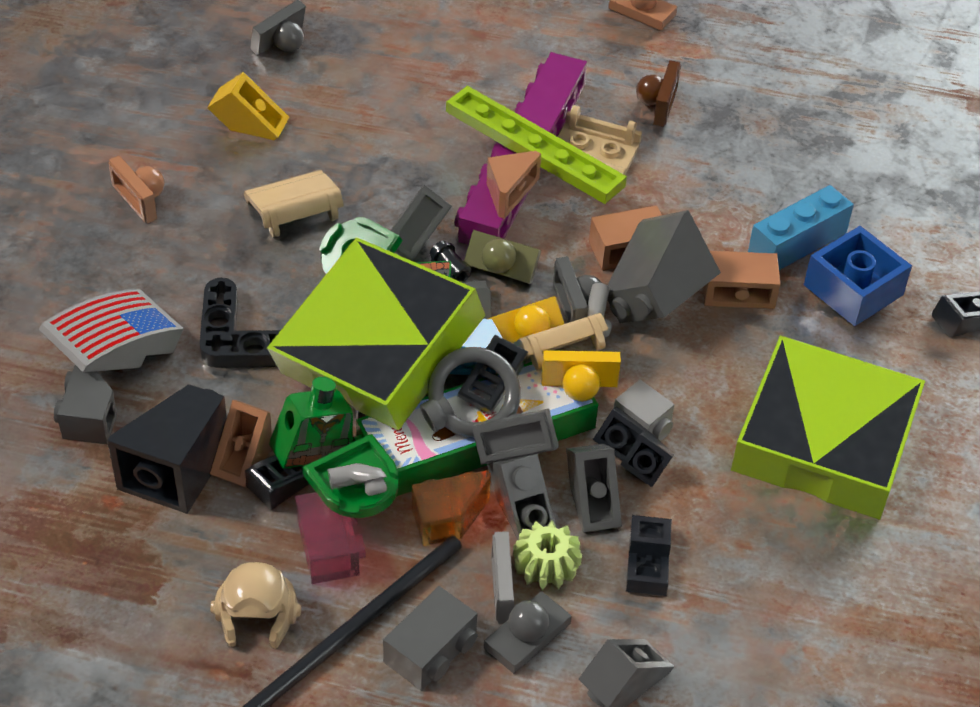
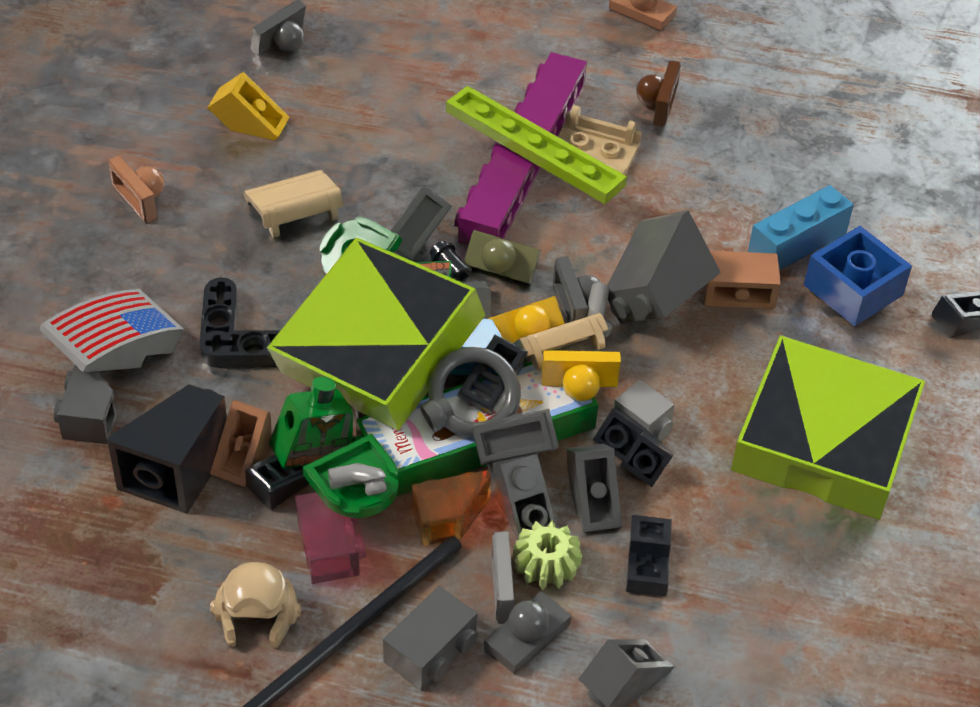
nougat slope [487,151,541,219] -> none
nougat brick [589,205,662,271] -> none

